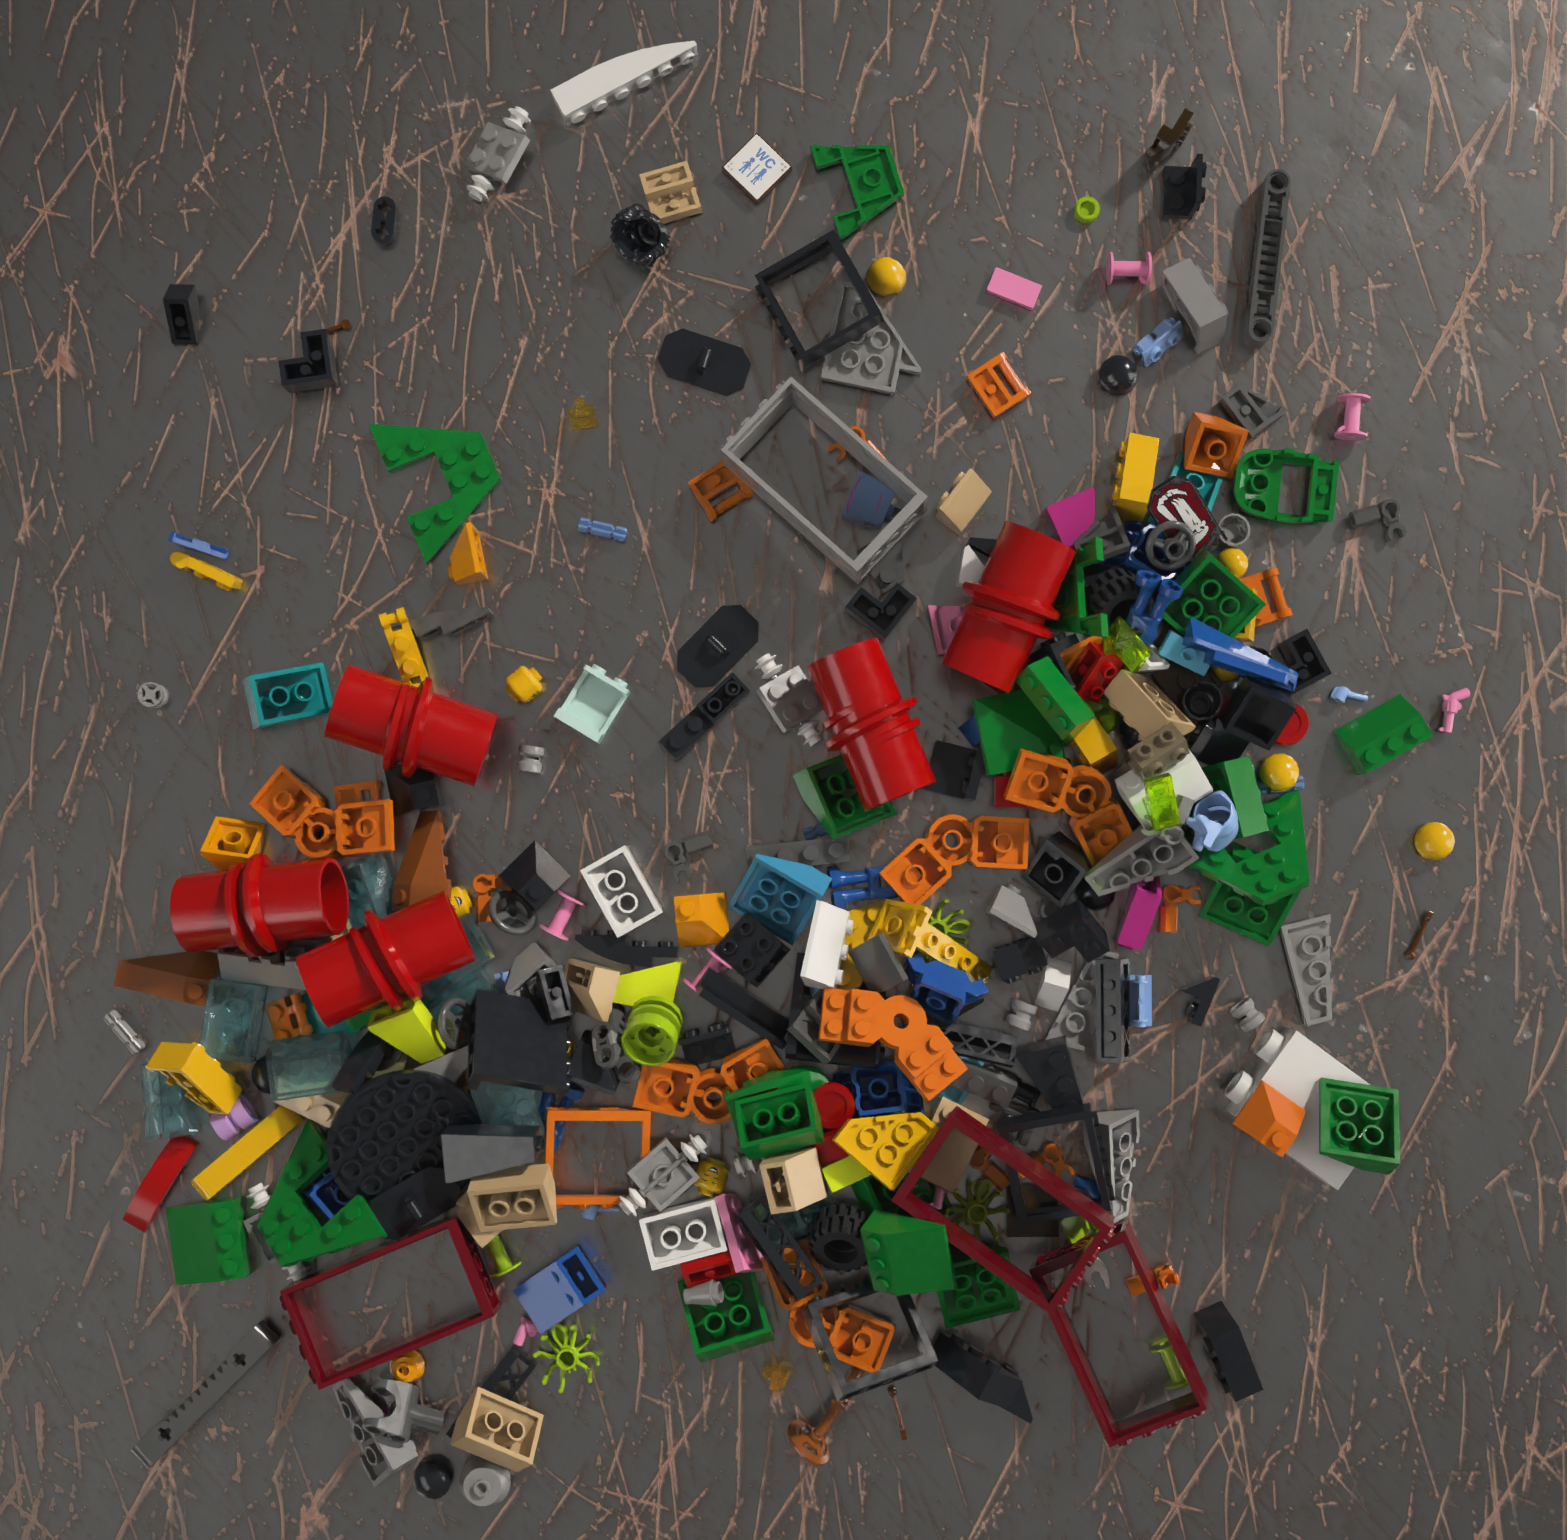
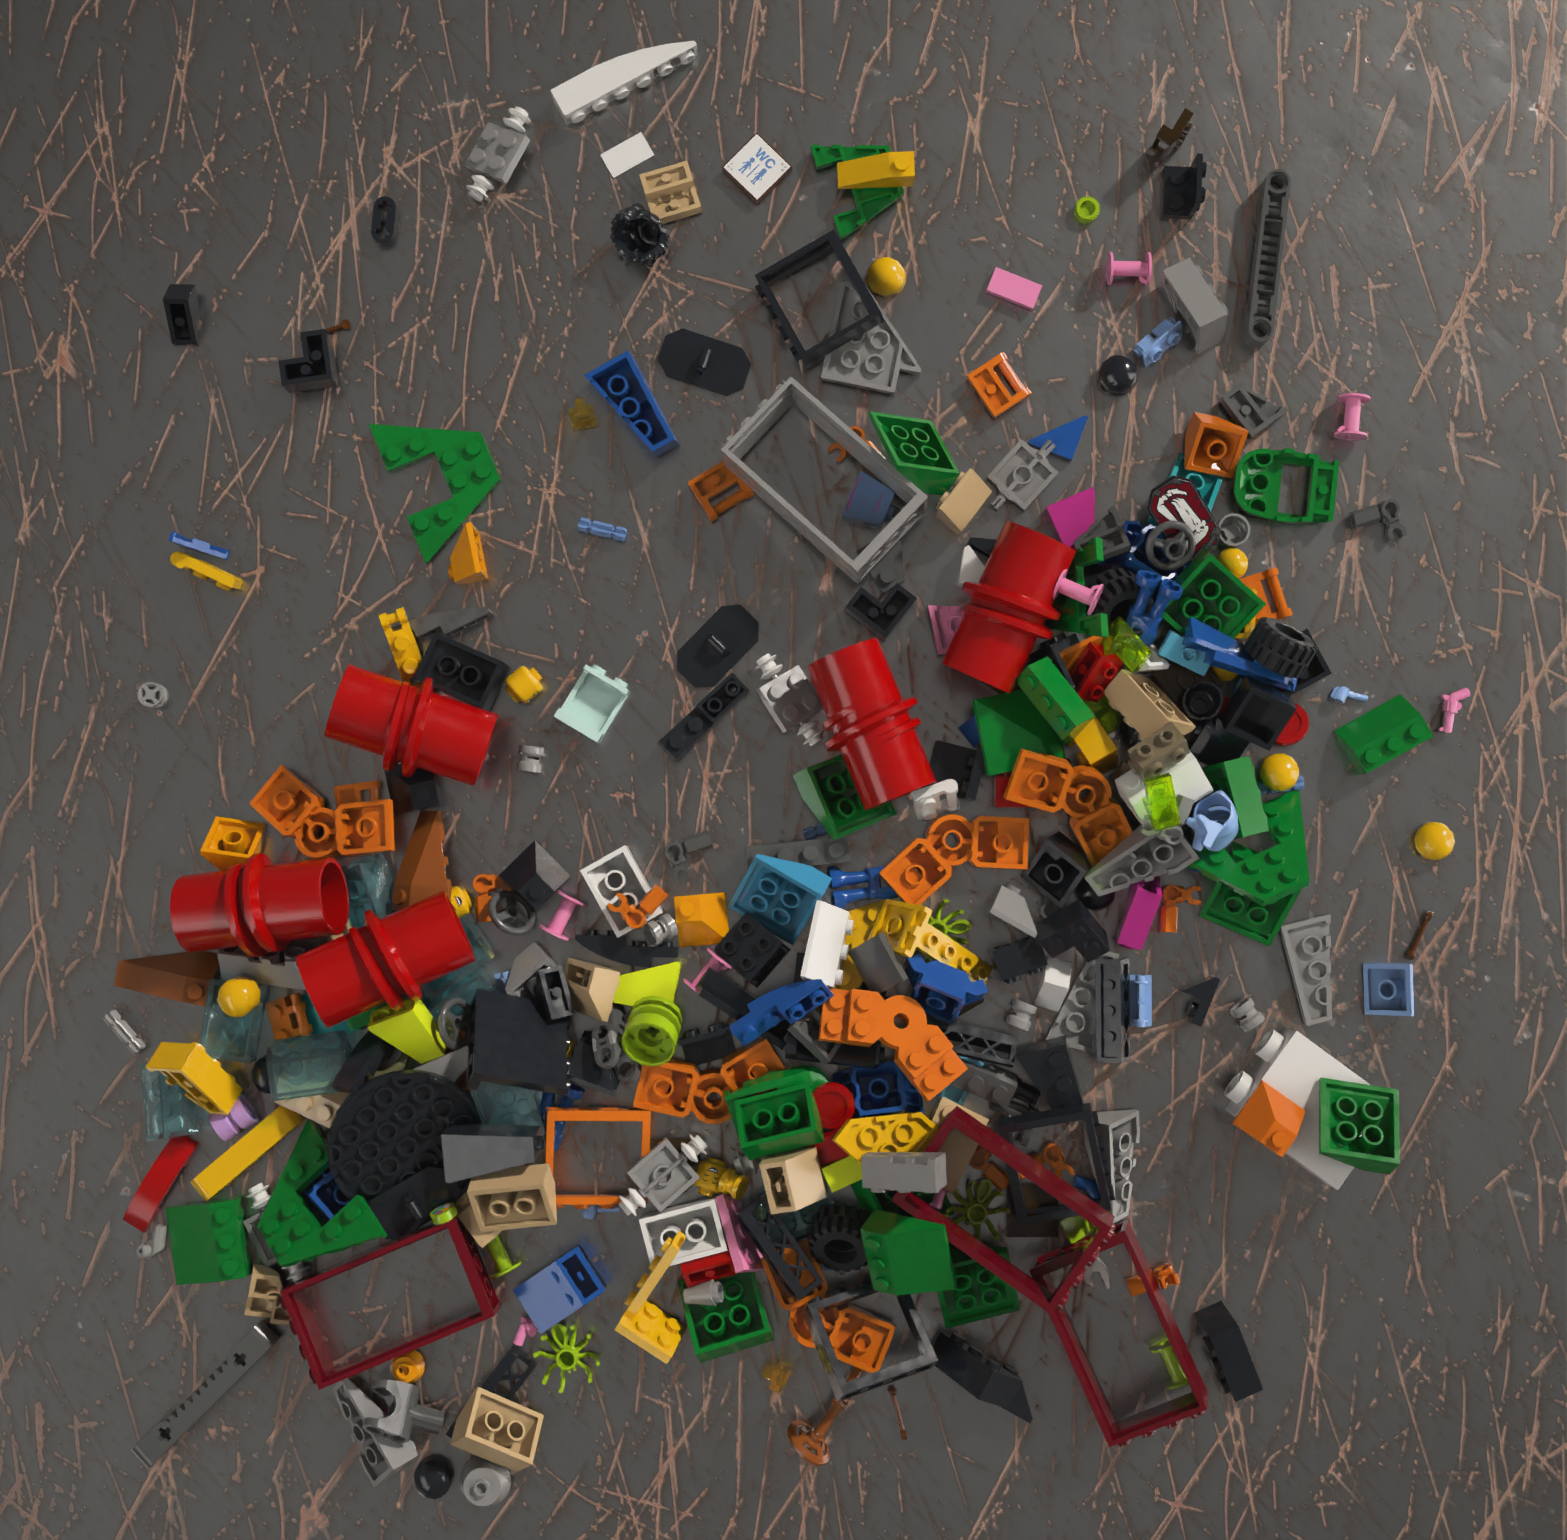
teal slope [242,662,333,730] -> none
yellow wedge [1112,433,1160,525] -> none
none -> light grey arm [136,1224,167,1259]
none -> yellow hair [217,976,260,1018]
none -> tan slope [244,1264,291,1325]
none -> black slope [414,632,510,711]
none -> lime tile [430,1202,458,1225]
none -> blue wedge [584,351,680,456]
none -> white sticker [600,132,654,178]
none -> orange bar [607,884,668,929]
none -> yellow bracket [614,1231,687,1364]
none -> light grey wheel [642,913,678,947]
none -> yellow wheel [718,1168,749,1200]
none -> blue slope [729,979,834,1046]
none -> yellow slope [837,151,915,189]
none -> light grey wedge [861,1152,947,1193]
none -> green slope [868,411,960,496]
none -> white plate [911,779,961,821]
none -> light grey plate [987,439,1059,511]
none -> blue tile [1028,415,1088,461]
none -> bright pink piece [1052,569,1104,616]
none -> black tyre [1244,617,1318,678]
none -> light blue slope [1363,963,1414,1016]

